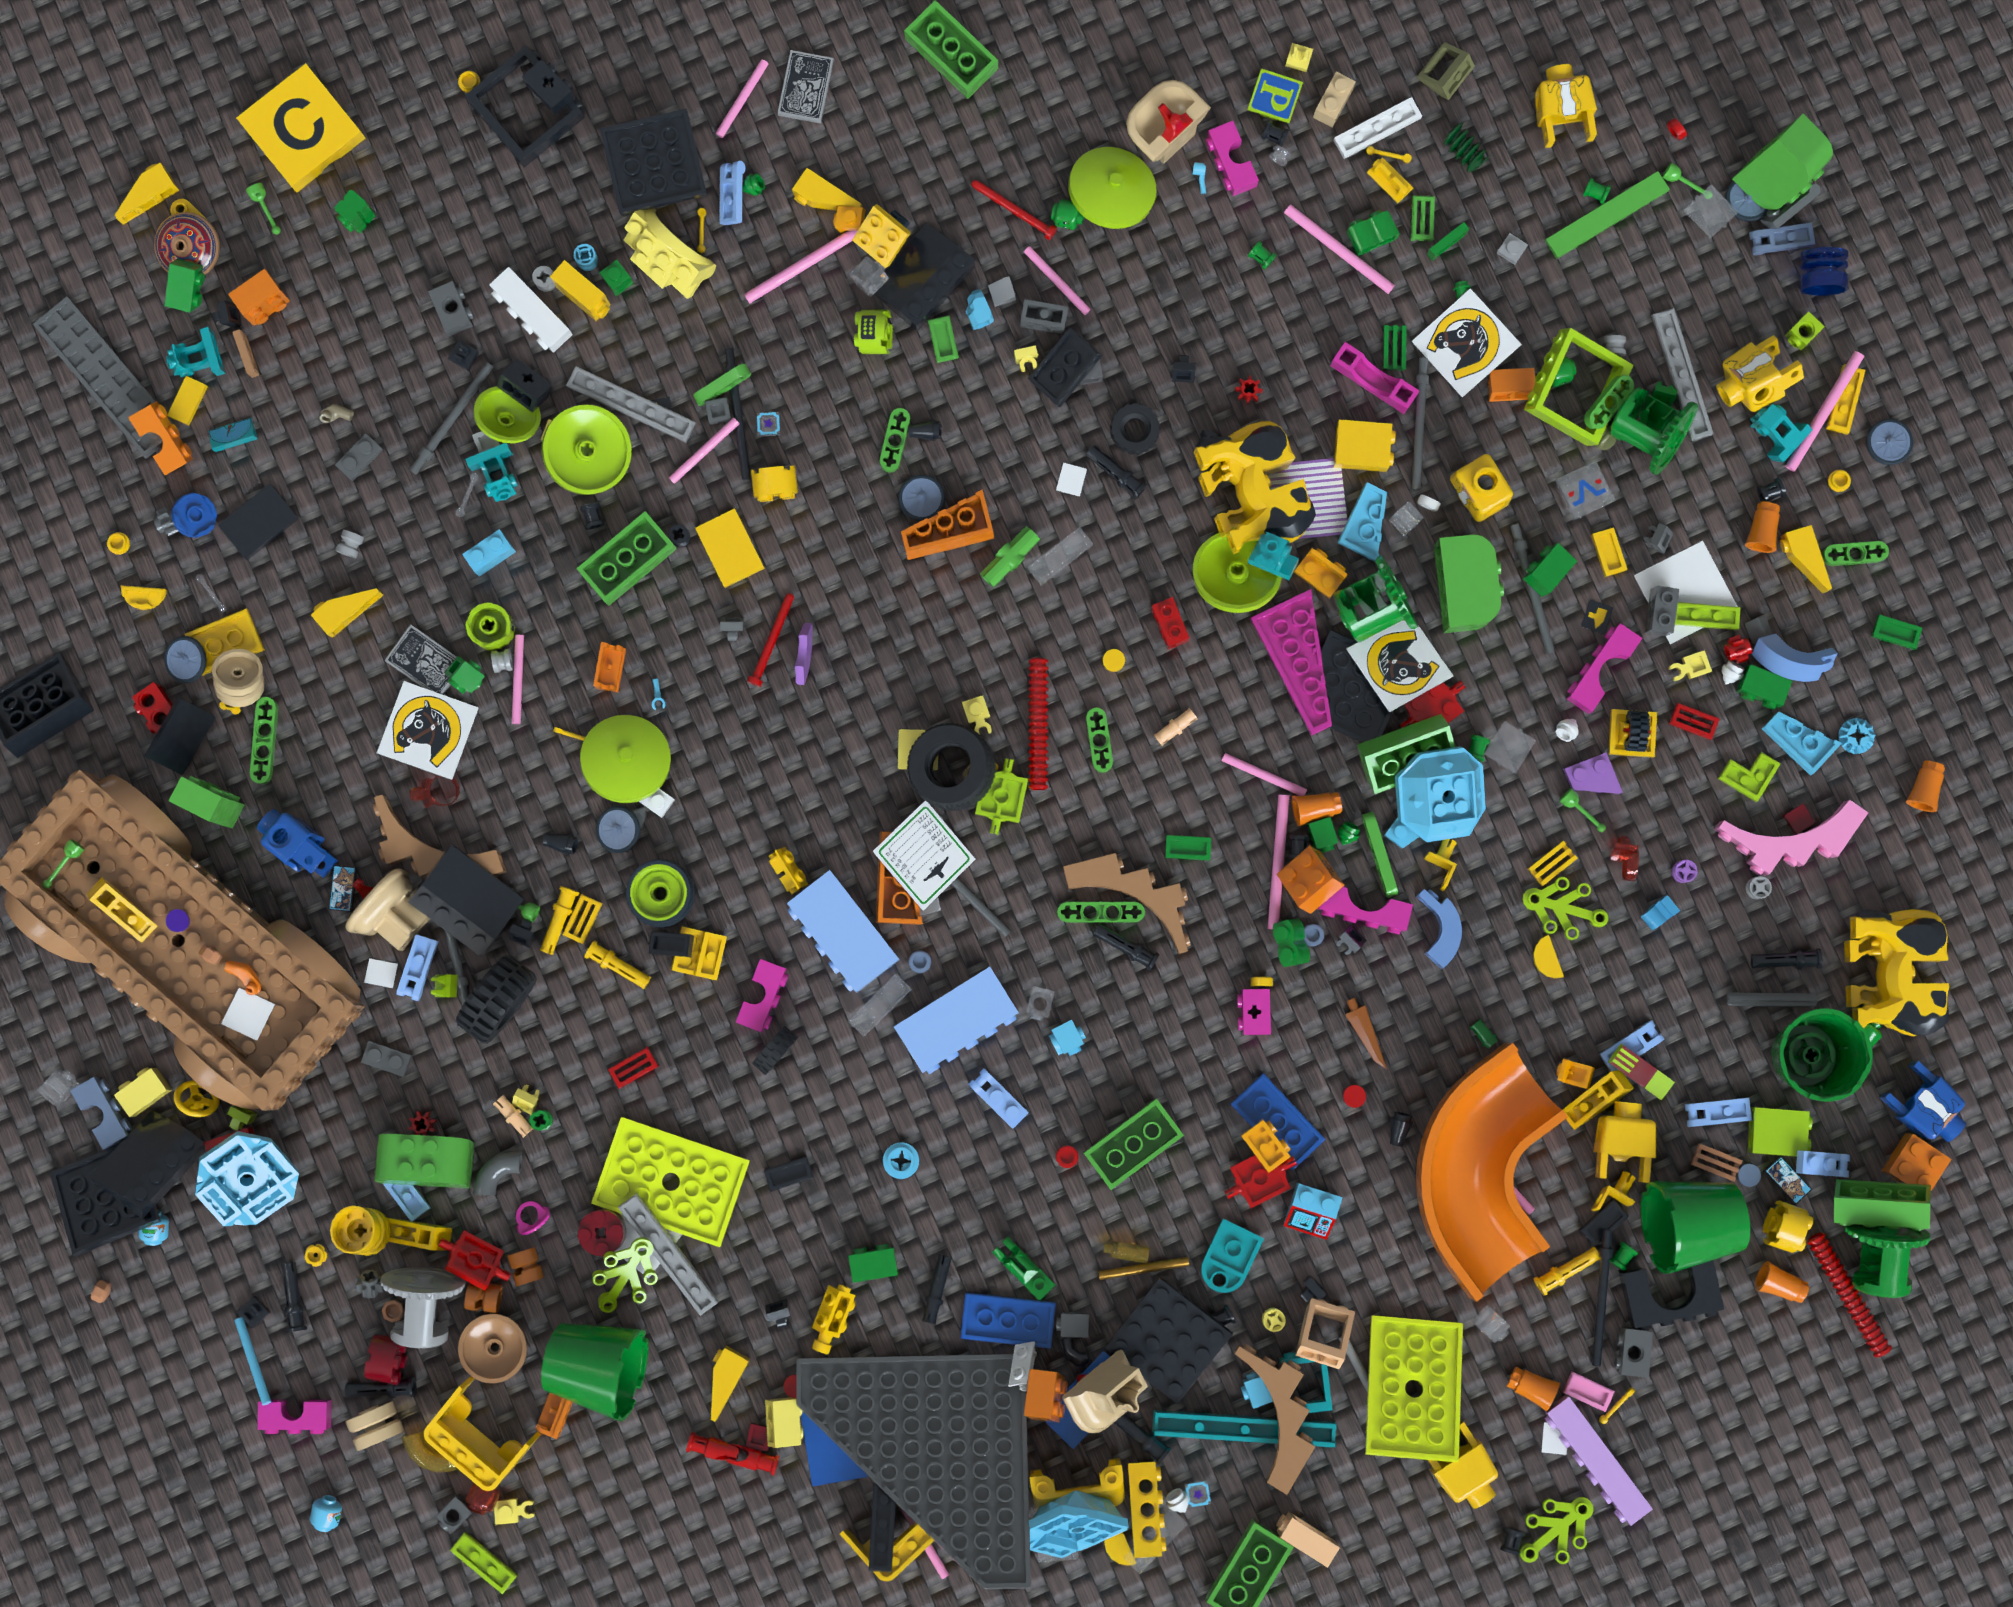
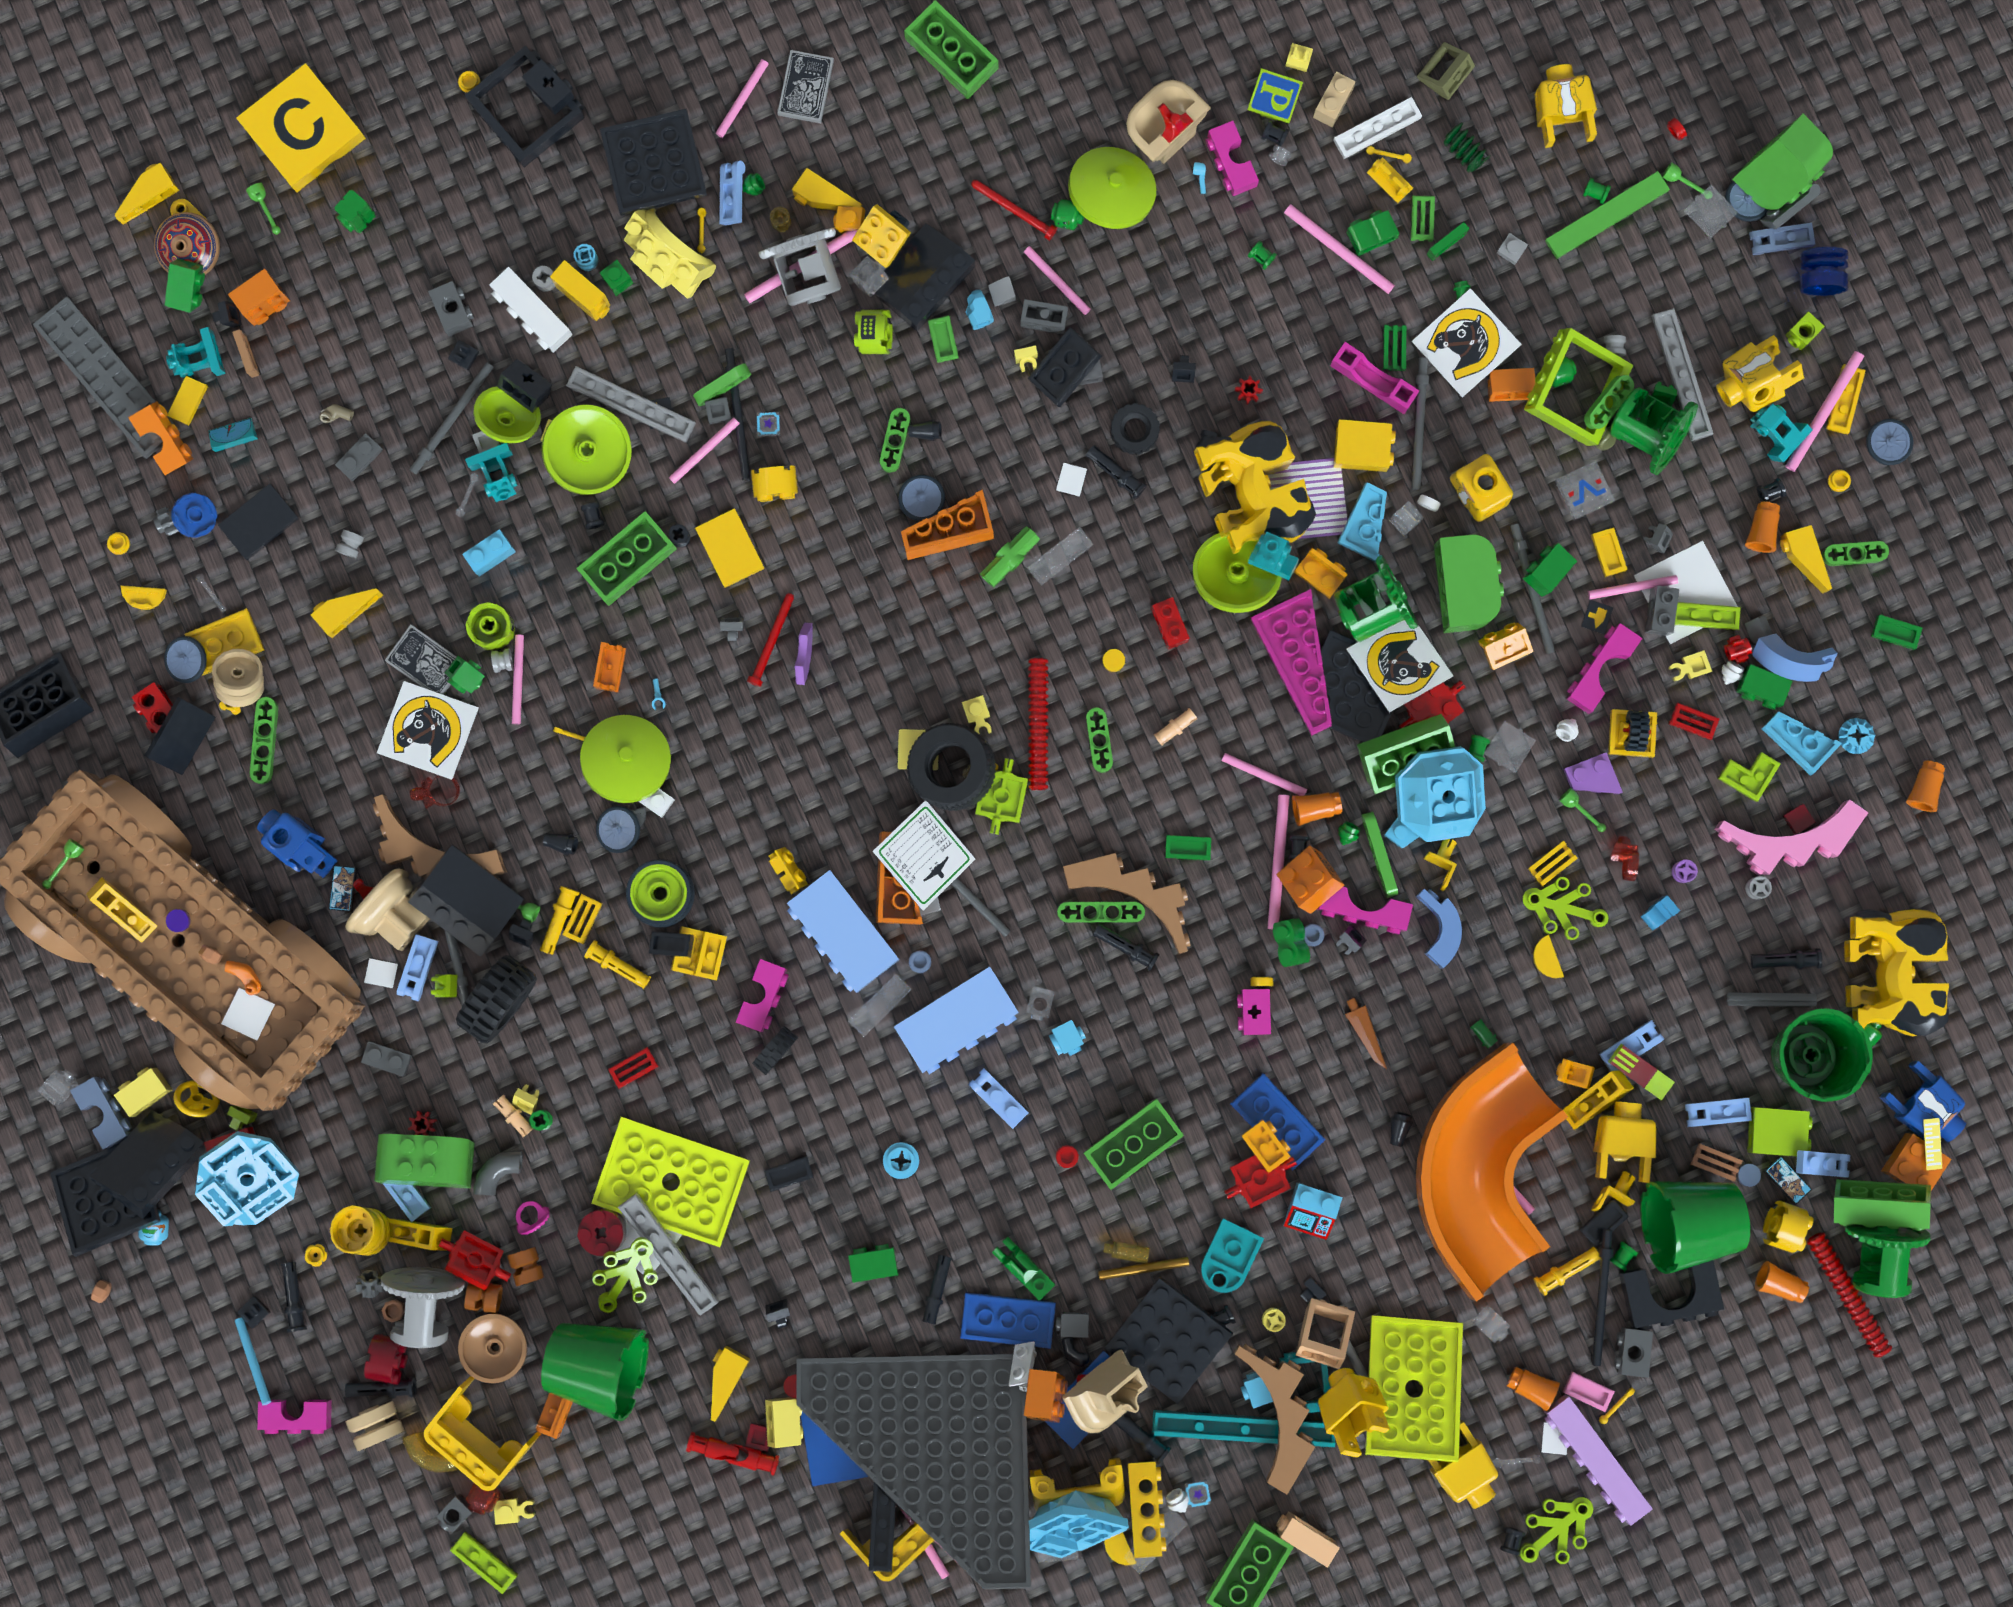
bright green brick [169,775,245,829] -> none
medium azure head [309,1495,342,1532] -> none
yellow brick [812,1284,856,1354] -> none
green brick [1307,817,1339,853] -> none
red tile [1343,1085,1366,1108] -> none
none -> light grey piece [758,228,841,306]
none -> clear yellow bush [770,207,791,232]
none -> yellow piece [1318,1368,1390,1458]
none -> light orange bracket [1478,623,1534,670]
none -> clear hinge [1493,1455,1541,1468]
none -> bright pink bar [1588,575,1678,600]
none -> light yellow sticker [1923,1118,1942,1170]

